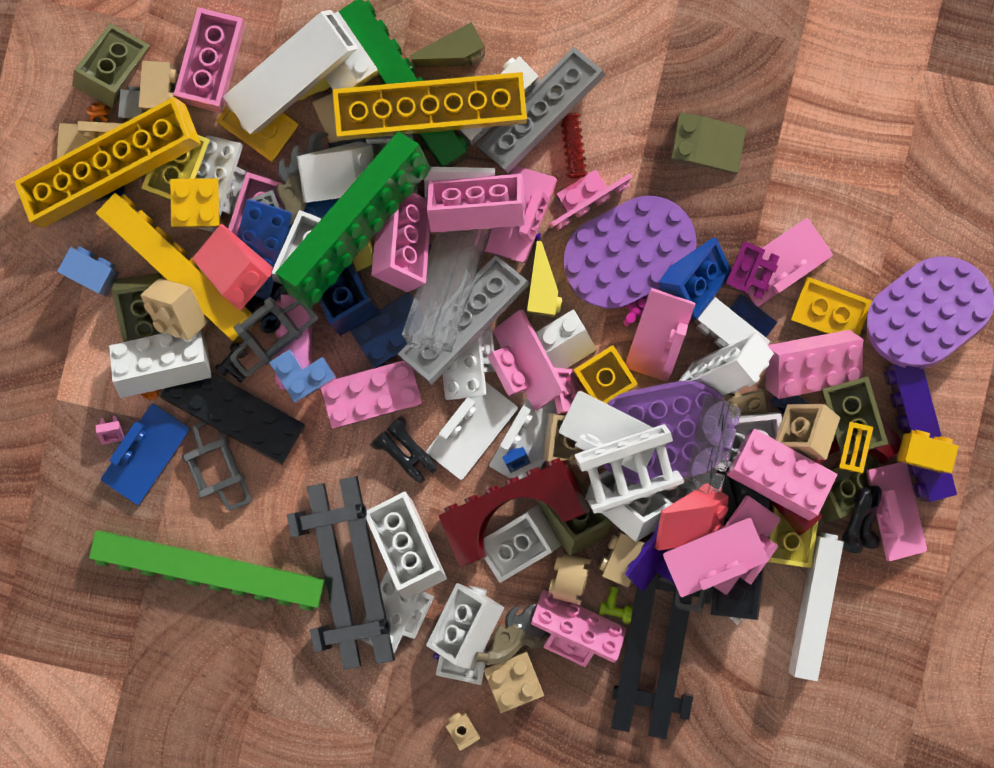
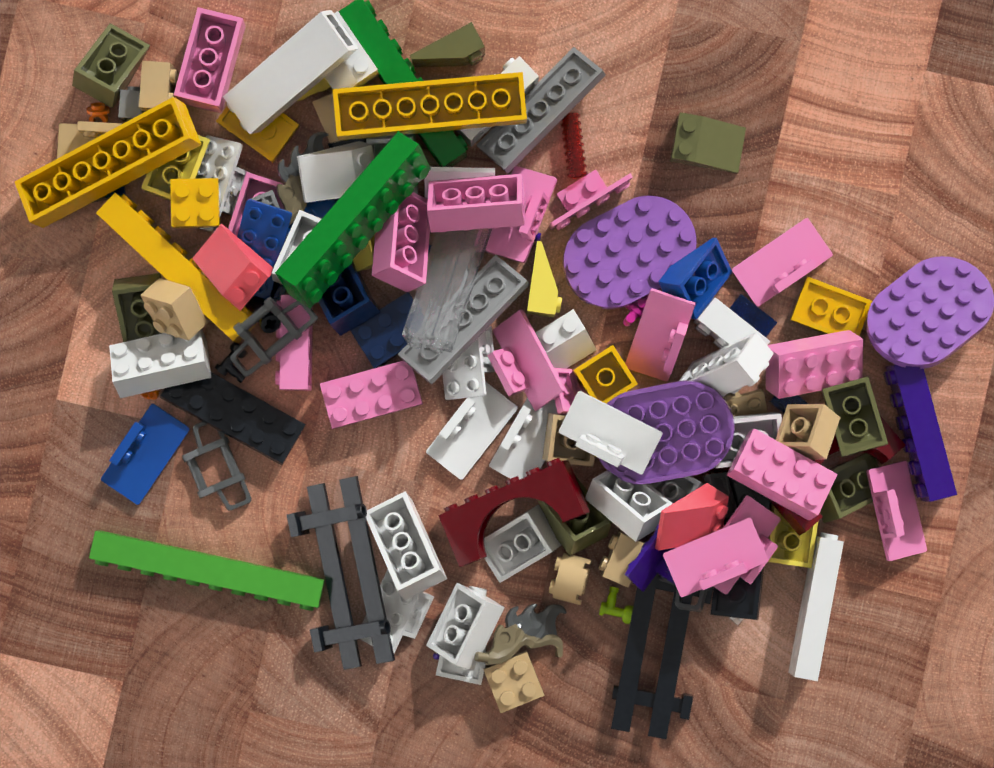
medium blue brick [57,246,120,297] -> none
bright pink tile [96,416,124,445] -> none
medium blue brick [269,350,337,403] -> none
black piece [370,415,437,484] -> none
tan brick [446,712,480,751] -> none
blue plate [502,447,531,473] -> none
bright pink bracket [531,590,627,667] -> none
white fence [574,424,684,513] -> none
clear windscreen [683,395,742,494] -> none
magenta plate [725,241,779,300] -> none
yellow tile [839,422,873,474] -> none
black piece [841,485,882,553] -> none
yellow brick [897,430,959,474] -> none

